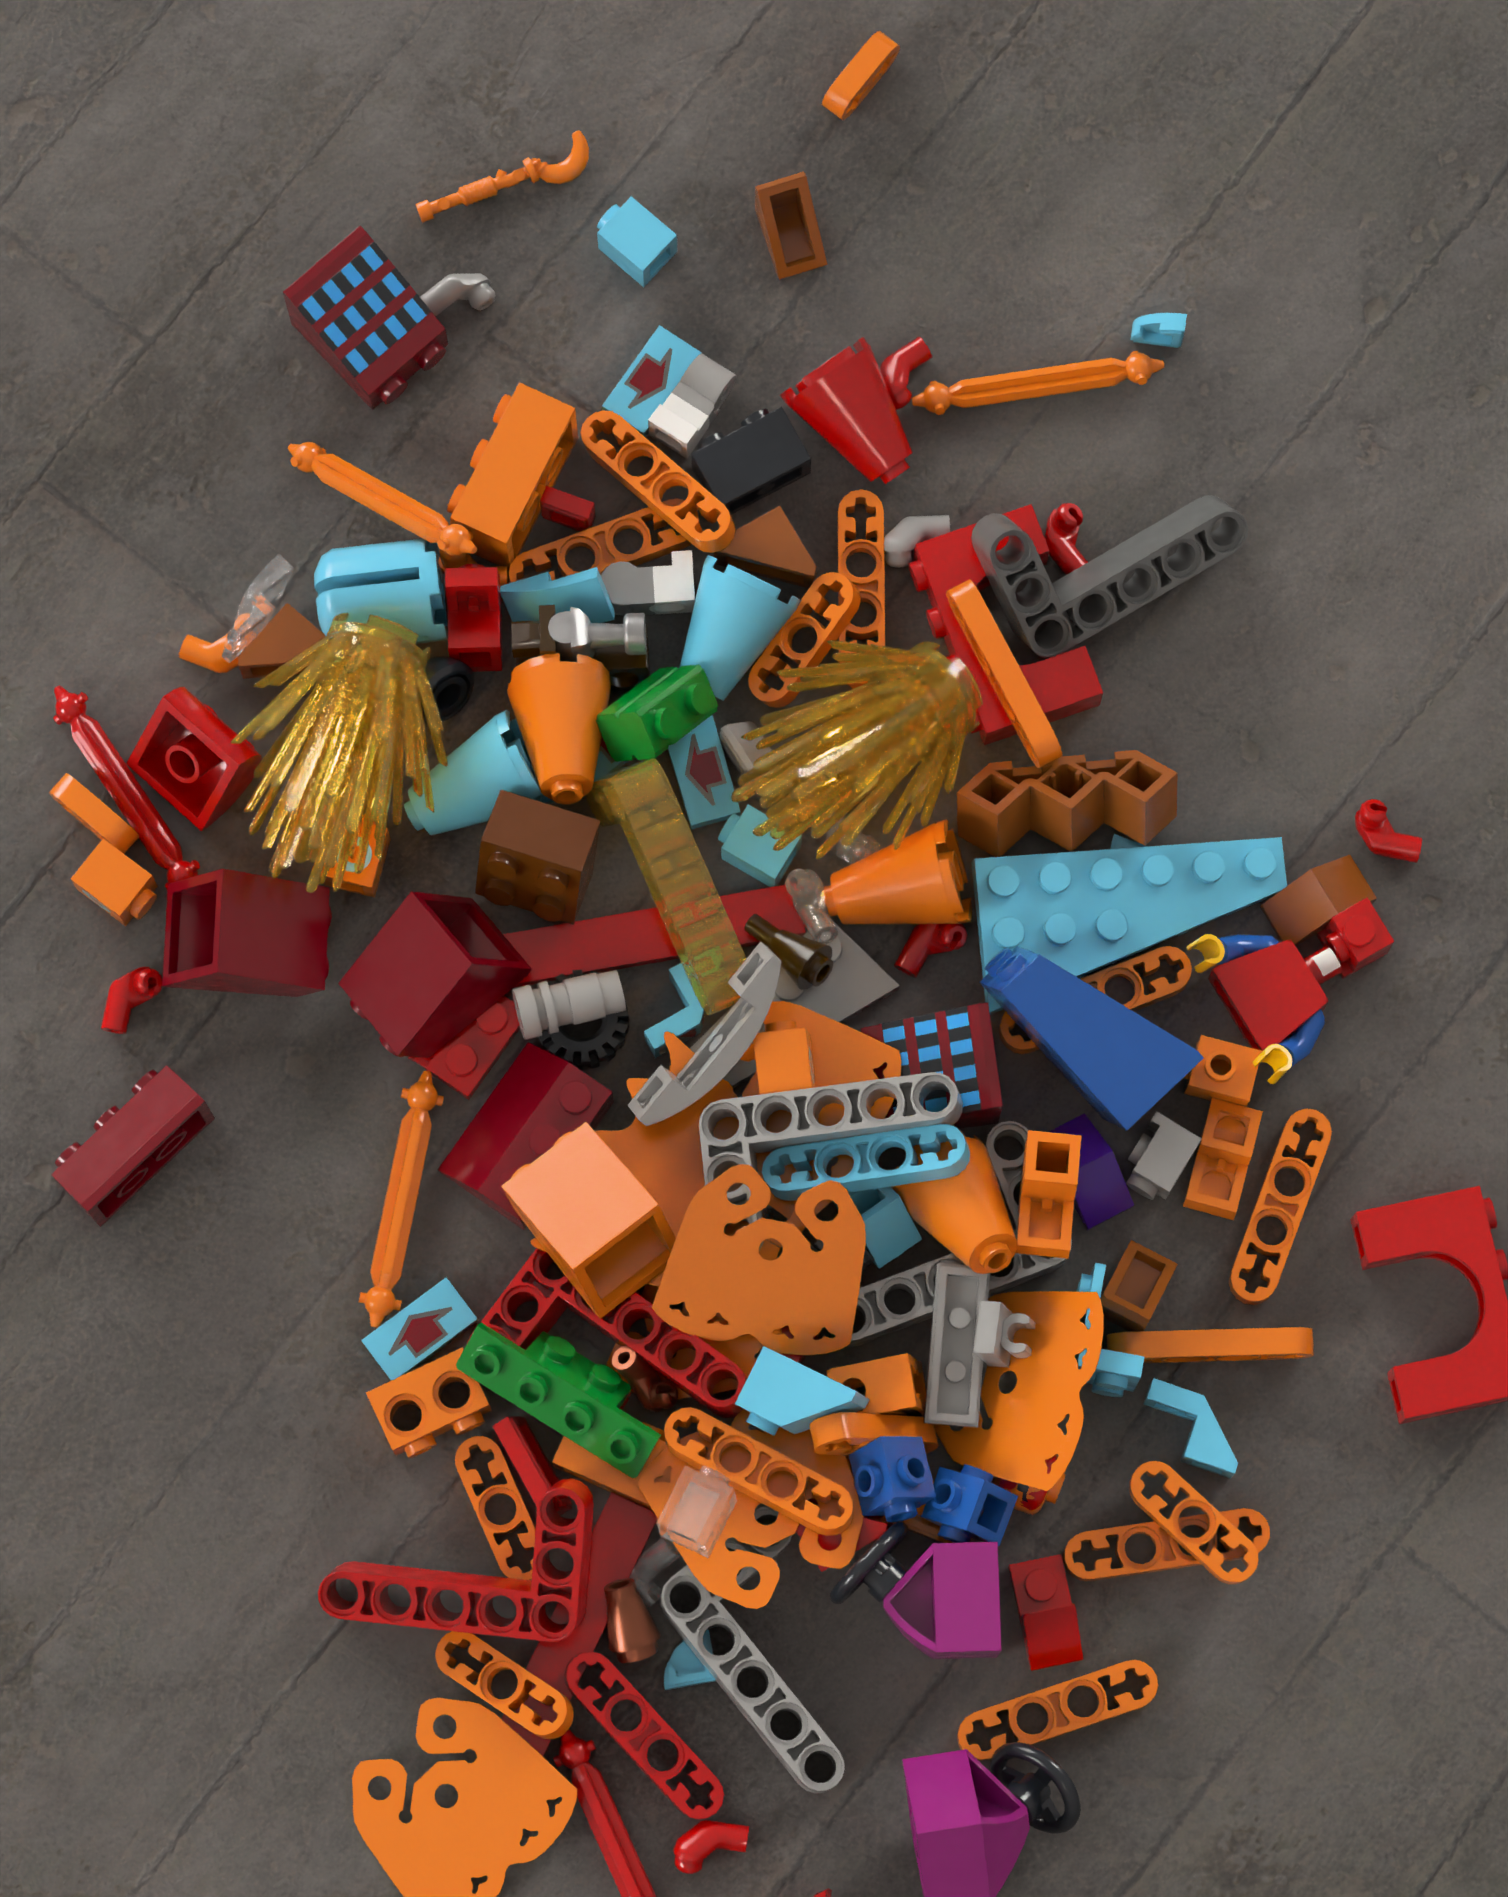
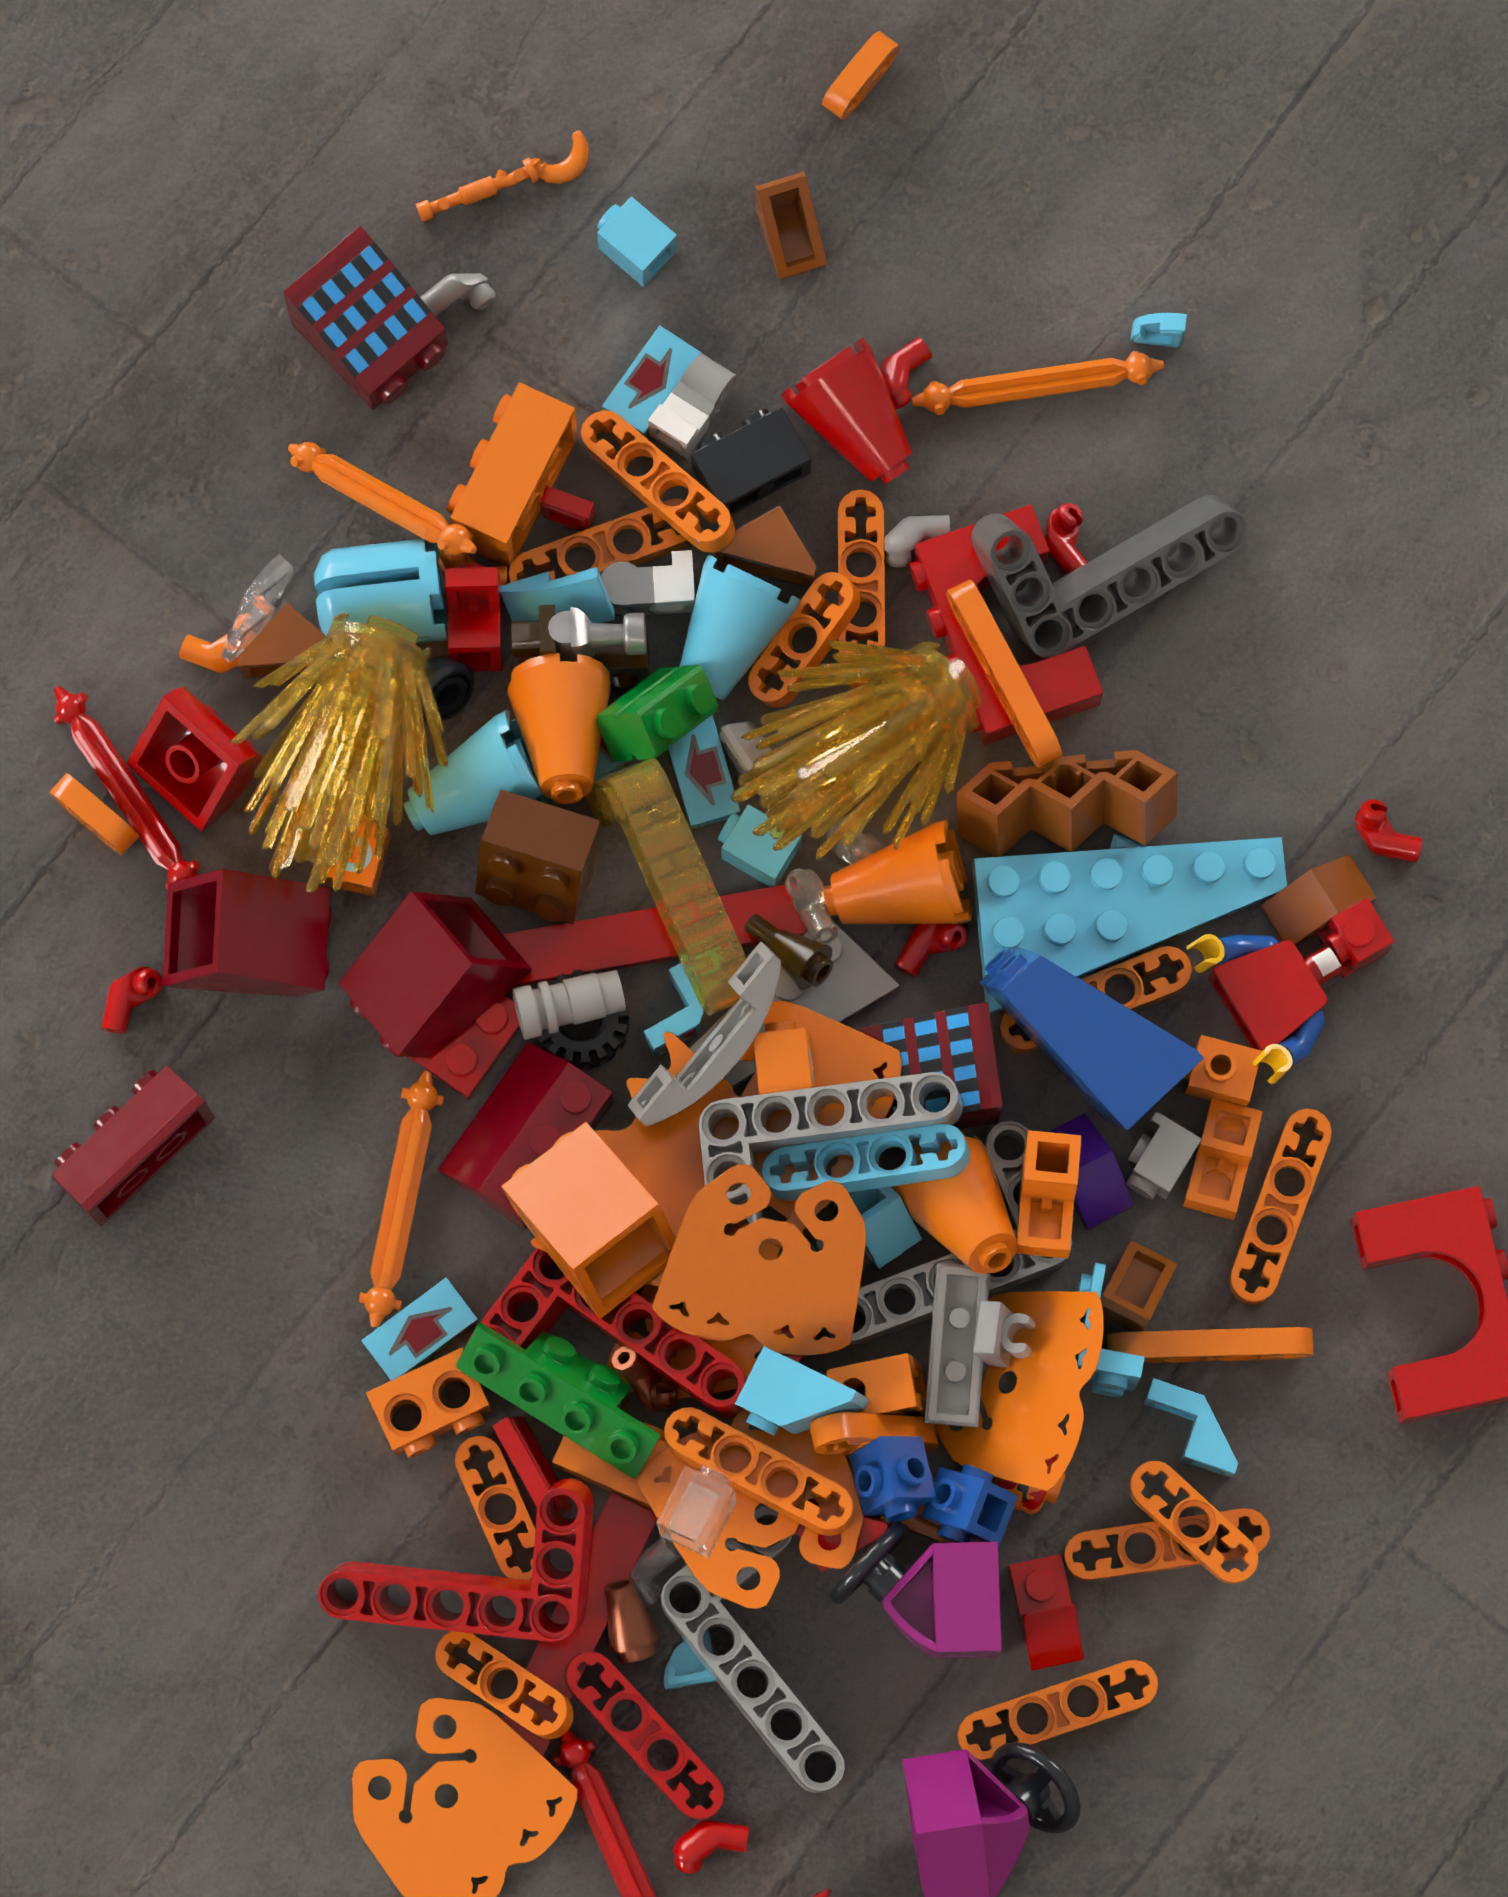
orange brick [71,838,158,926] -> none

